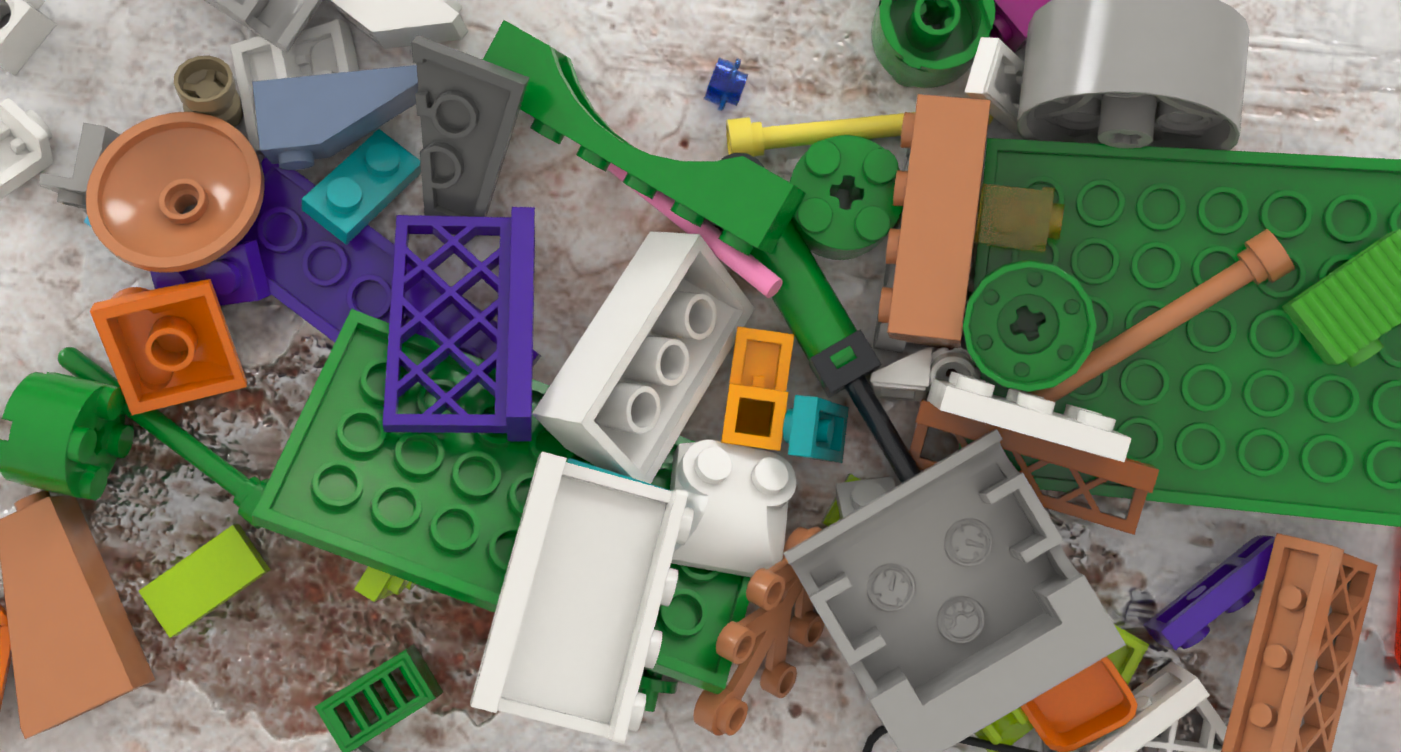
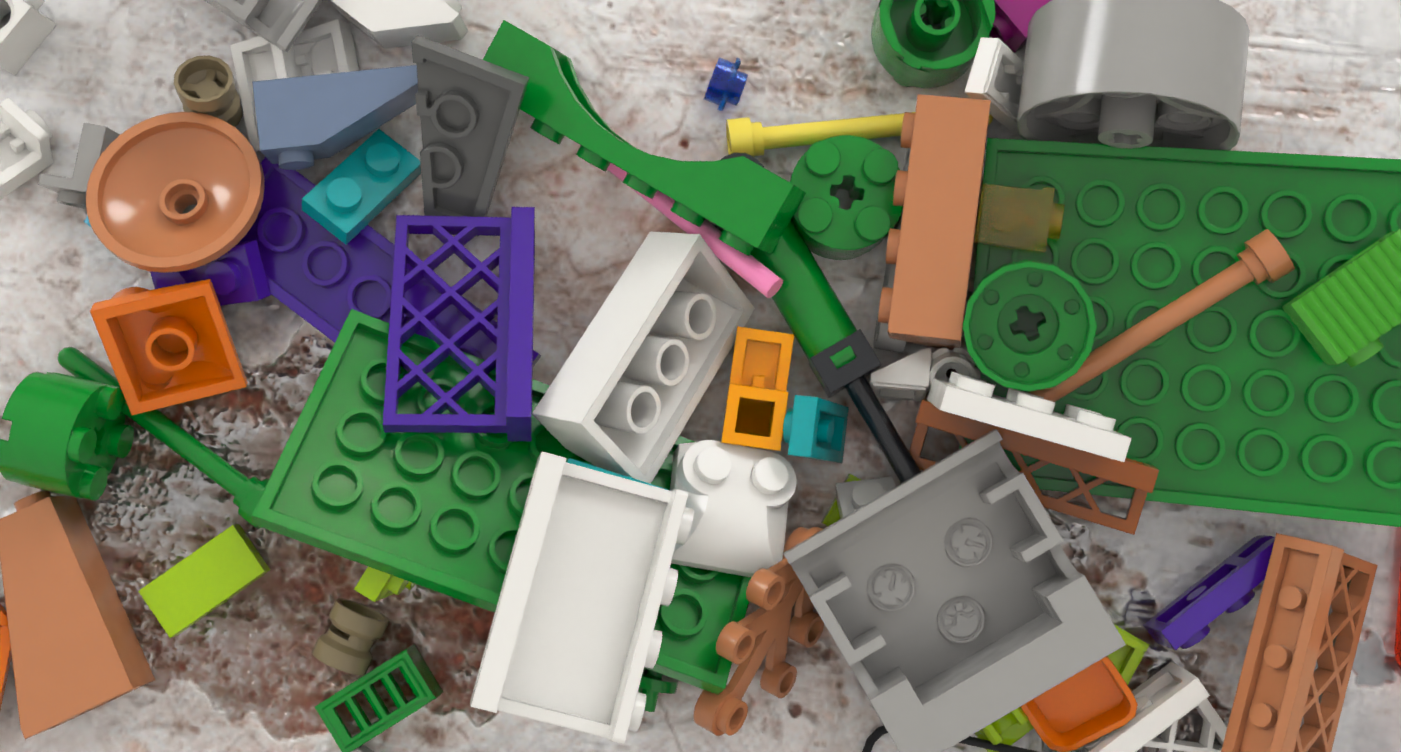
none -> dark tan wheel [312,598,390,676]

